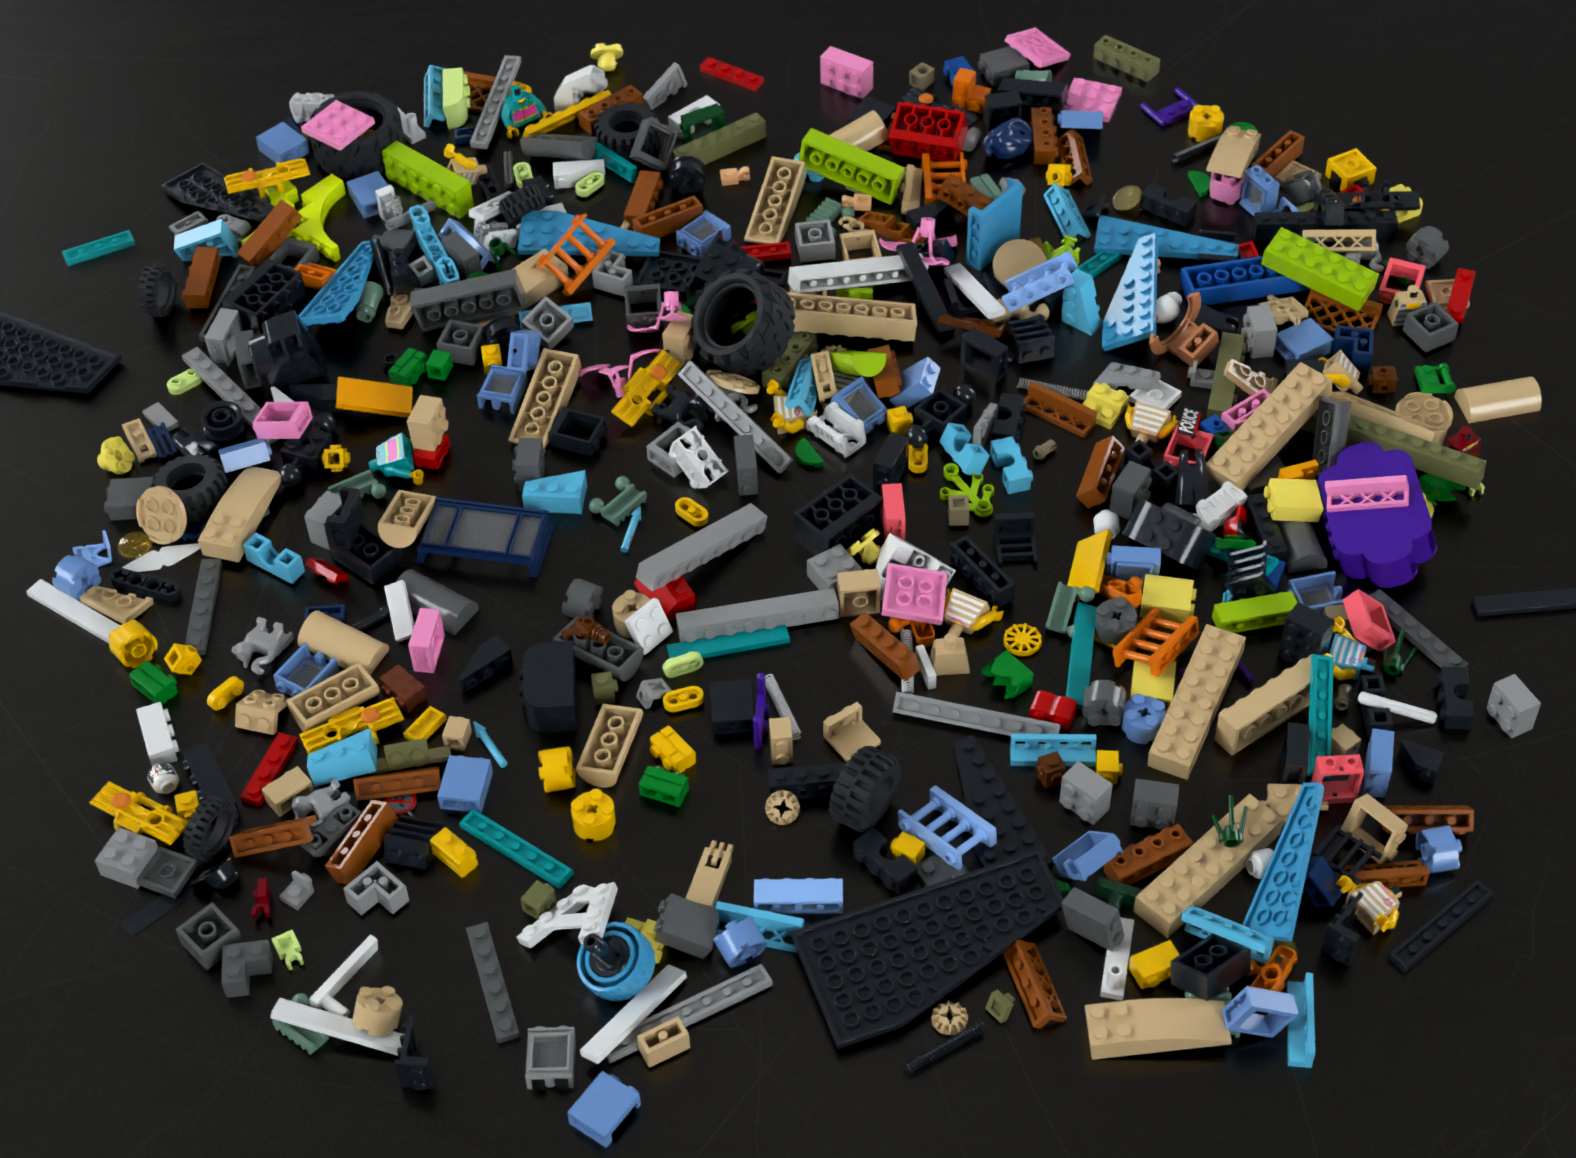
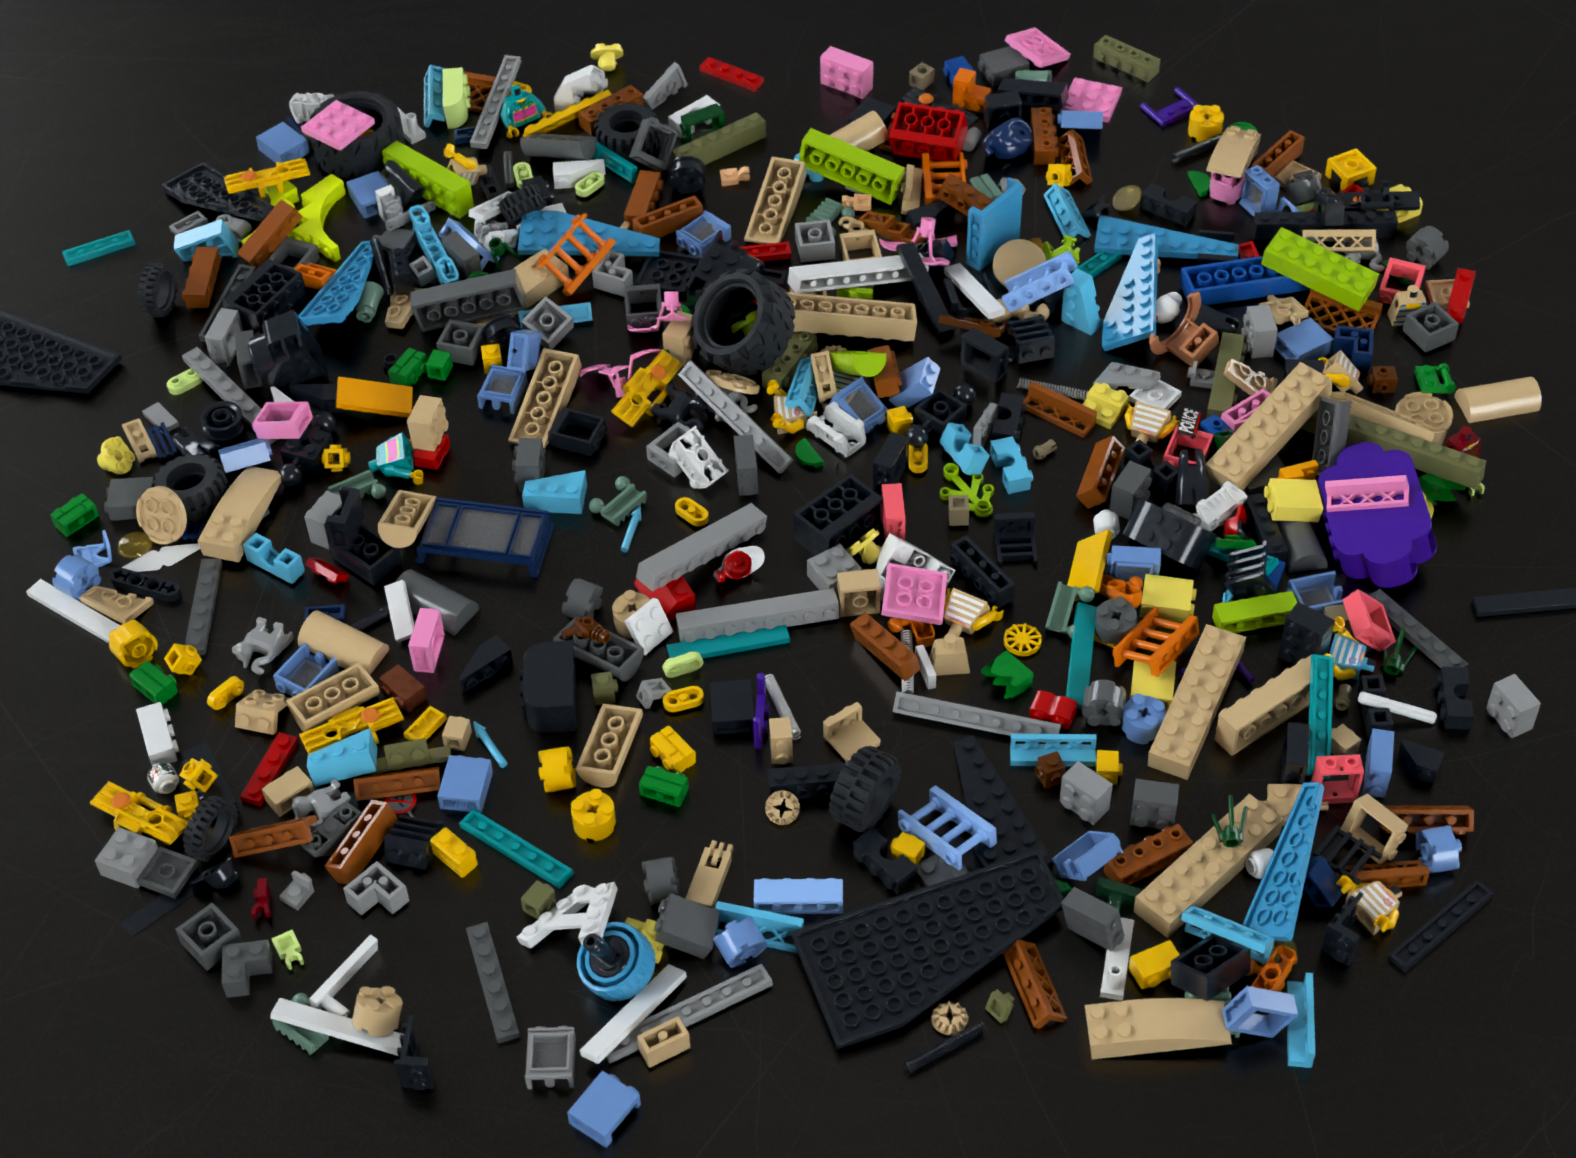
none -> green brick [50,494,99,537]
none -> yellow brick [179,758,218,792]
none -> black piece [380,160,426,212]
none -> dark grey brick [642,856,681,905]
none -> red hair [713,546,765,583]

